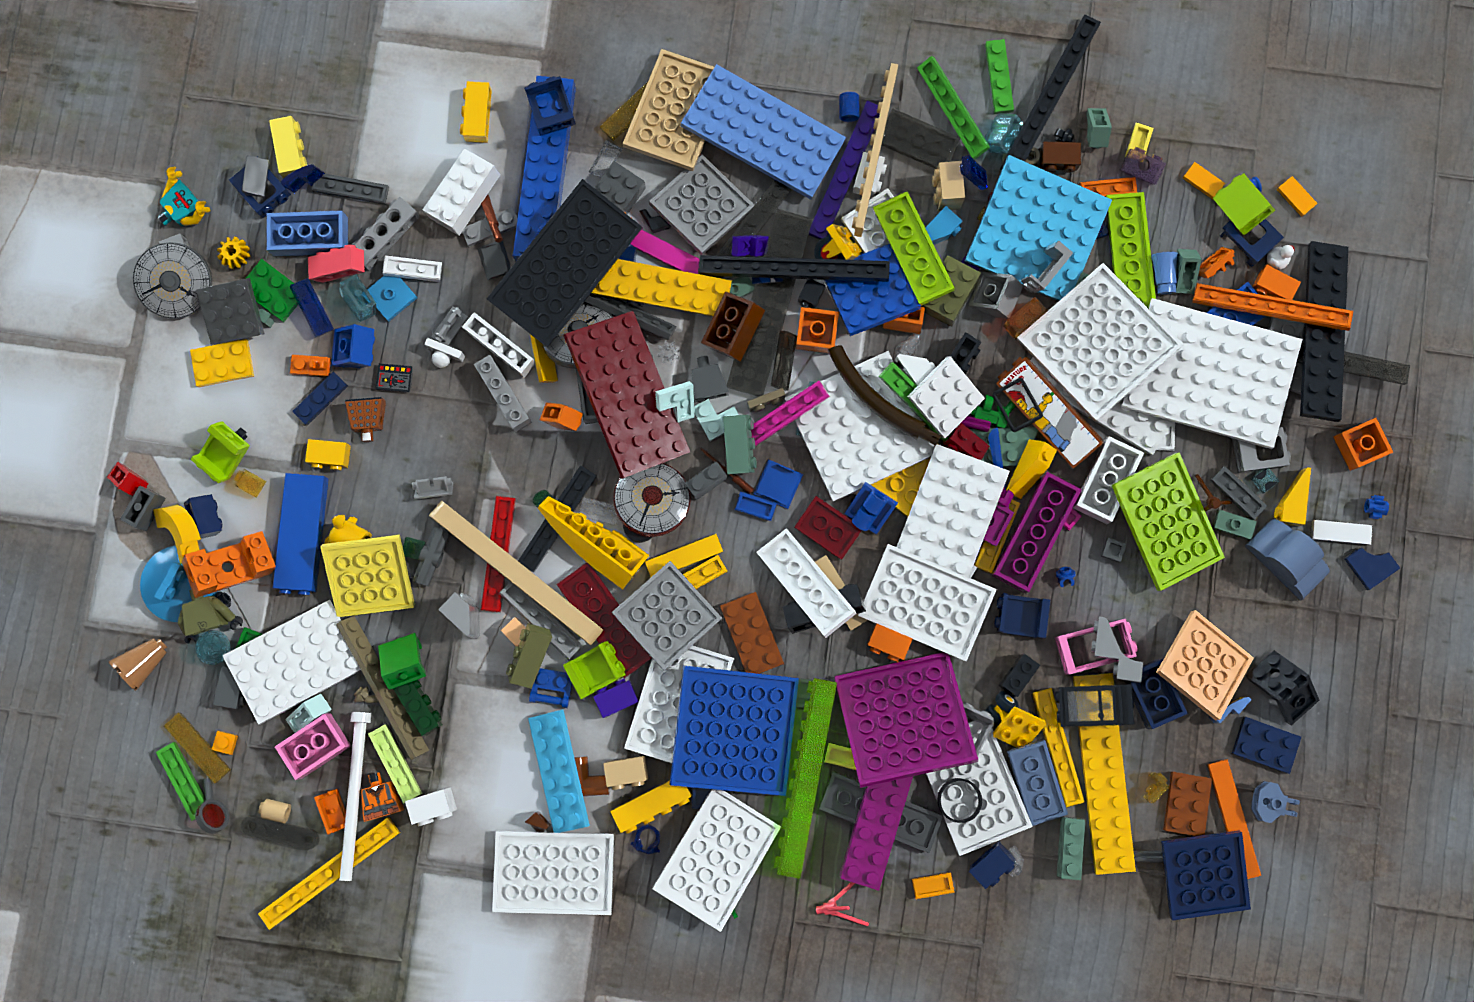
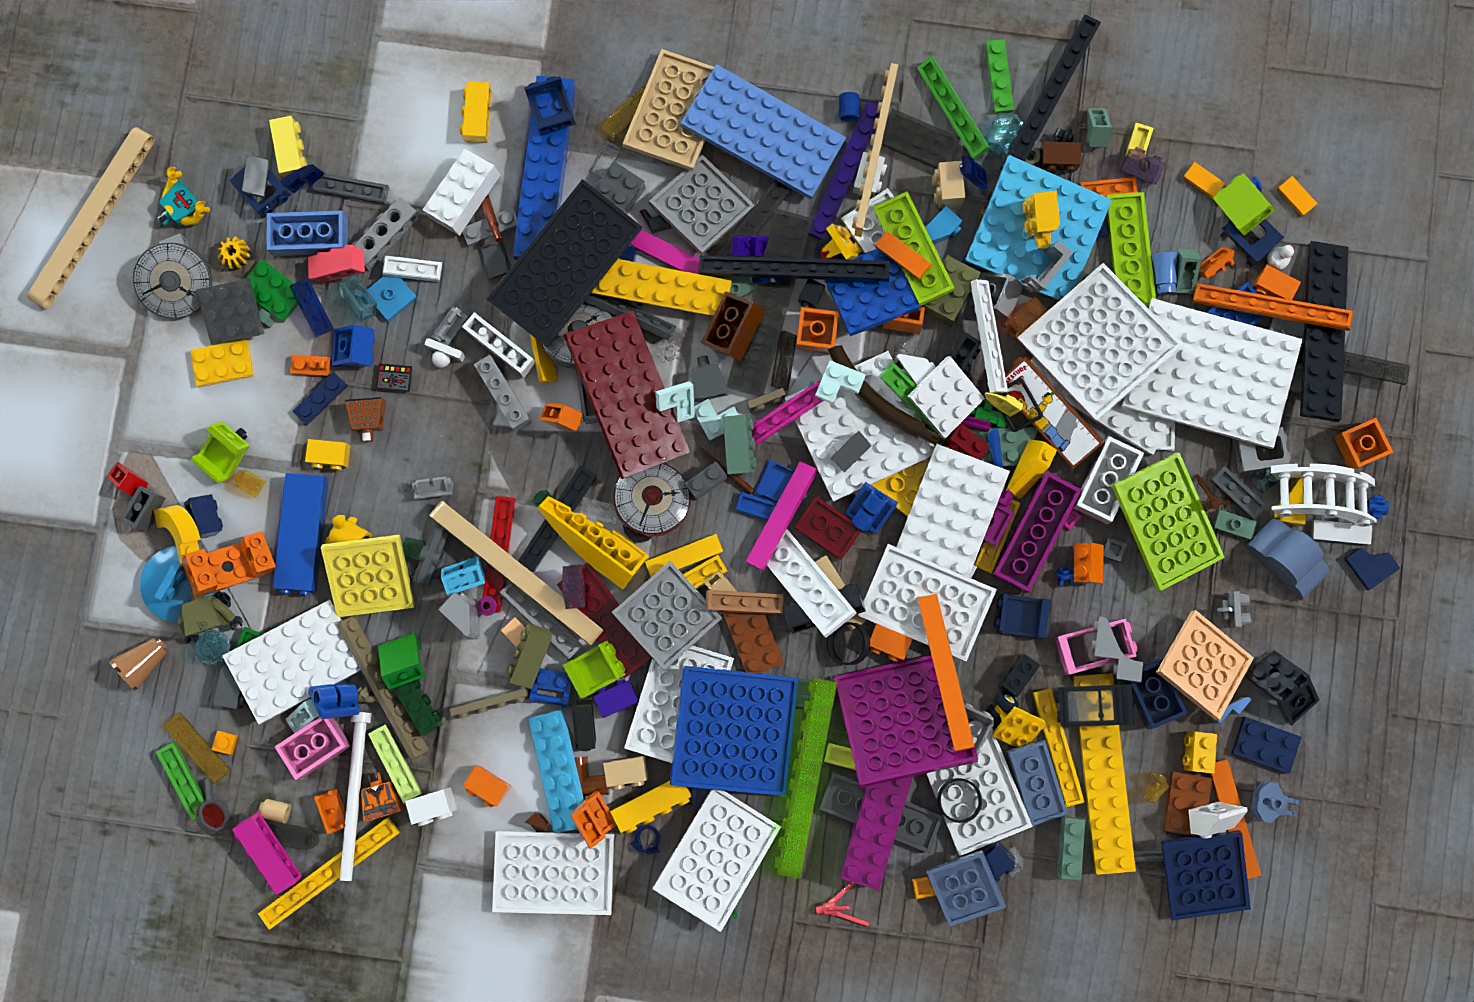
none -> tan beam [27,127,155,309]
none -> dark pink brick [232,811,302,895]
none -> blue plate [308,682,360,719]
none -> medium azure window [441,556,485,596]
none -> dark tan plate [449,688,530,719]
none -> orange brick [463,765,511,808]
none -> magenta plate [477,596,497,616]
none -> clear purple brick [562,564,585,609]
none -> pearl dark grey window [569,698,596,751]
none -> orange slope [570,791,617,849]
none -> tan brick [704,570,737,592]
none -> medium nougat plate [706,590,783,615]
none -> dark pink tile [745,462,818,571]
none -> light aqua plate [815,361,866,404]
none -> black tyre [827,622,870,665]
none -> dark grey slope [831,431,872,473]
none -> orange tile [875,231,932,280]
none -> orange tile [918,594,975,752]
none -> sand blue plate [926,850,1006,927]
none -> white plate [971,279,1008,394]
none -> light yellow plate [985,392,1023,417]
none -> yellow hinge [1022,191,1060,249]
none -> orange brick [1074,543,1104,584]
none -> yellow bracket [1182,731,1217,774]
none -> white slope [1188,802,1247,838]
none -> light grey hips [1217,591,1251,628]
none -> white fence [1271,464,1377,527]

